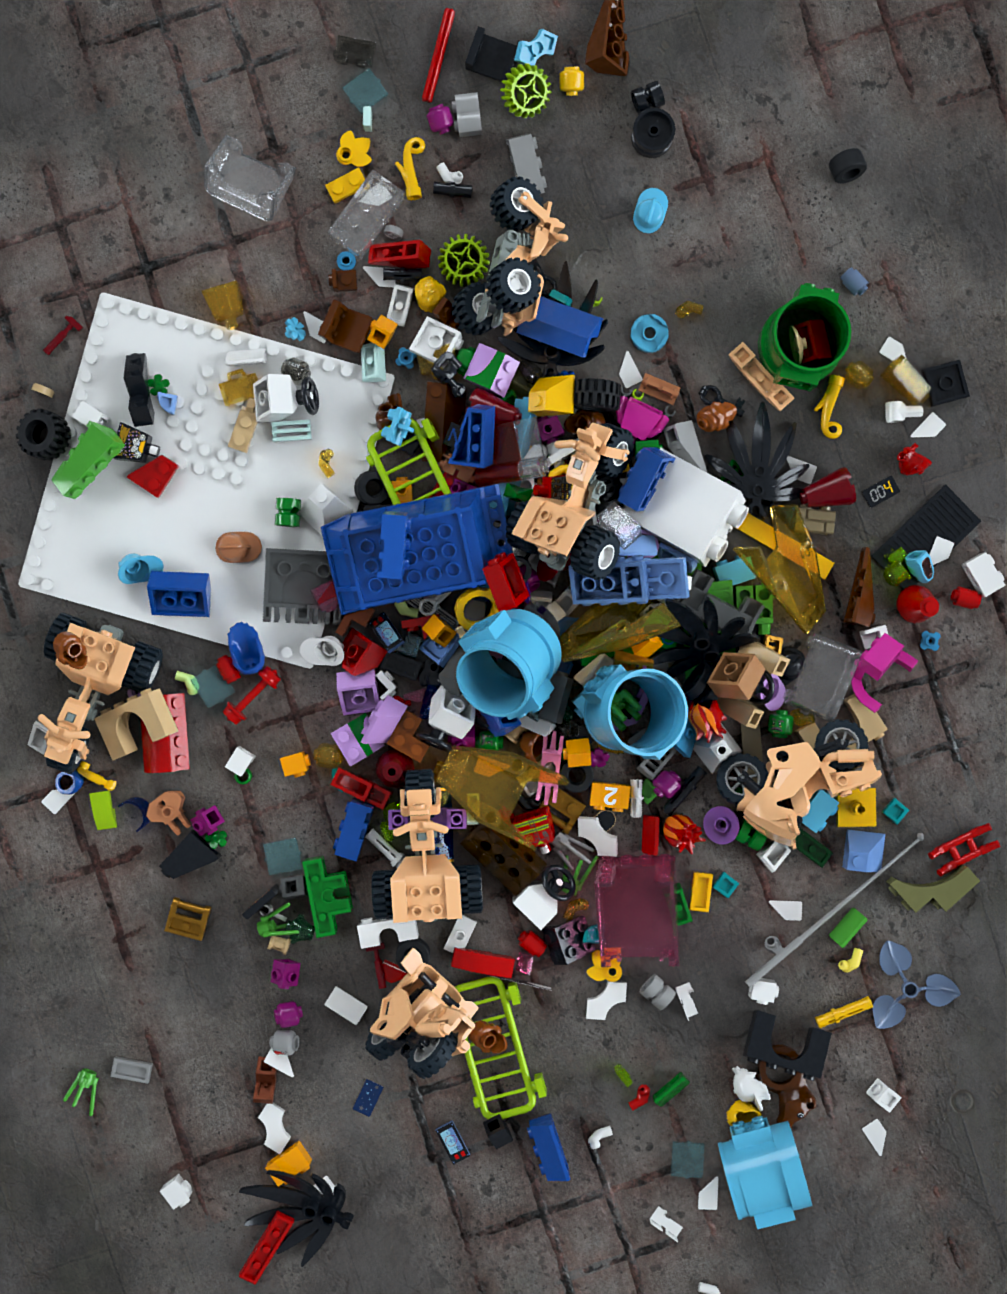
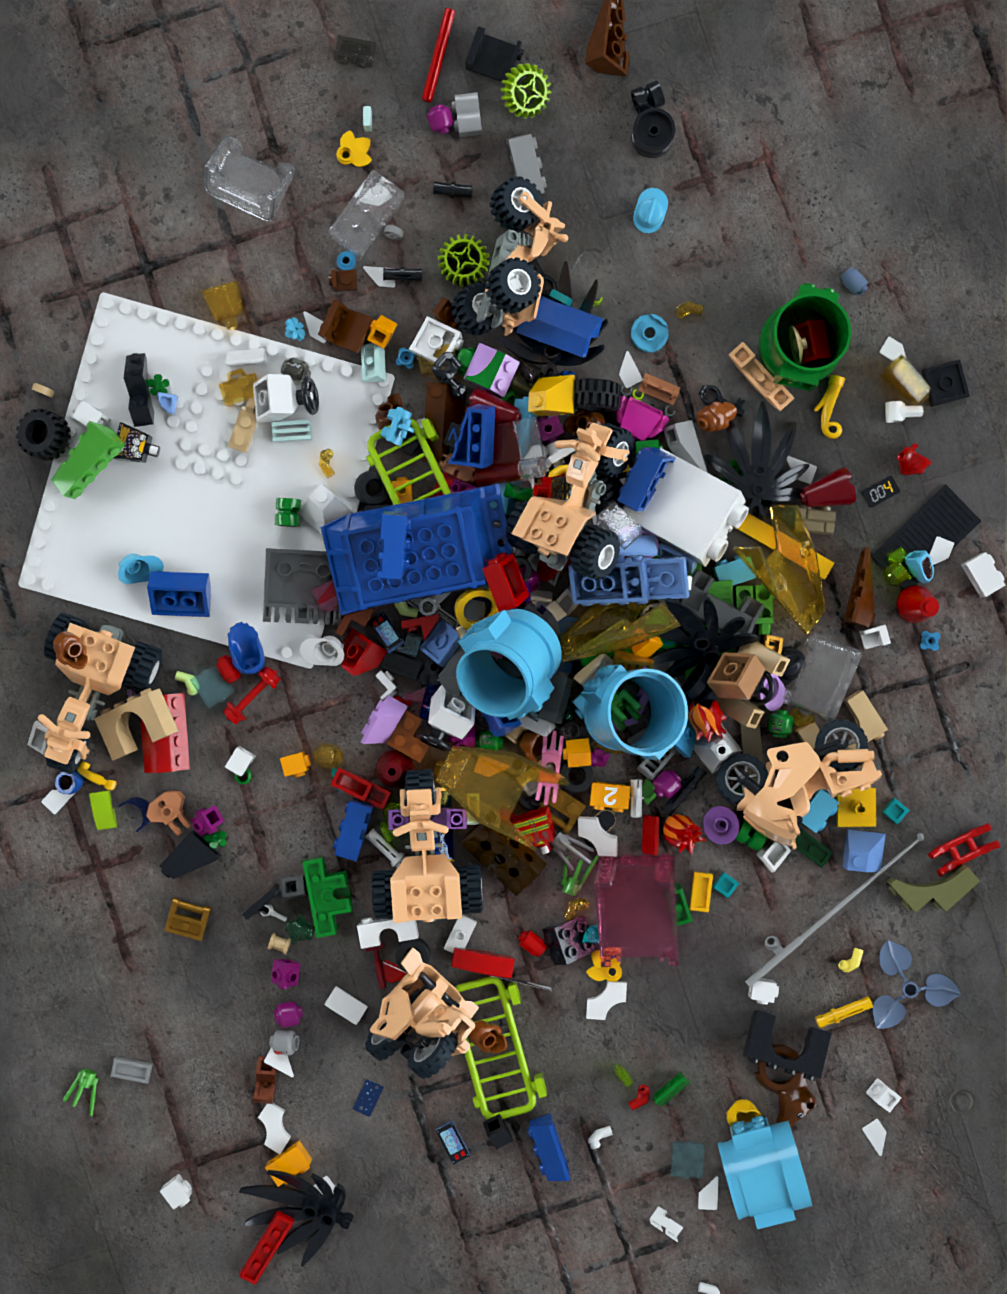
dark red piece [43,316,84,355] -> none
red wing [127,455,179,498] -> none
nougat piece [215,532,262,563] -> none
bright green plant [257,902,299,938] -> none
clear light blue piece [263,838,302,875] -> none
yellow plate [325,167,368,204] -> none
lavender slope [331,713,385,766] -> none
lavender slope [336,668,380,715] -> none
clear light blue piece [343,68,388,114] -> none
red slope [368,240,431,269] -> none
white slope [387,283,415,327] -> none
yellow plant [395,137,425,201] -> none
yellow hair [414,276,447,313] -> none
light orange brick [422,614,457,648] -> none
white arm [436,162,463,184] -> none
white piece [513,865,576,930] -> none
medium azure tile [514,29,558,66] -> none
clear pink slope [516,951,534,975] -> none
yellow head [559,67,584,96] -> none
light grey wheel [639,974,676,1011] -> none
white piece [675,982,698,1021] -> none
white hair [732,1066,771,1112] -> none
white sticker [769,900,802,921] -> none
black tyre [829,148,867,184] -> none
bright green slope [829,908,867,948] -> none
clear yellow head [845,360,874,389] -> none
dark pink piece [851,633,918,713] -> none
white sticker [911,412,946,437] -> none
red brick [951,586,982,609] -> none

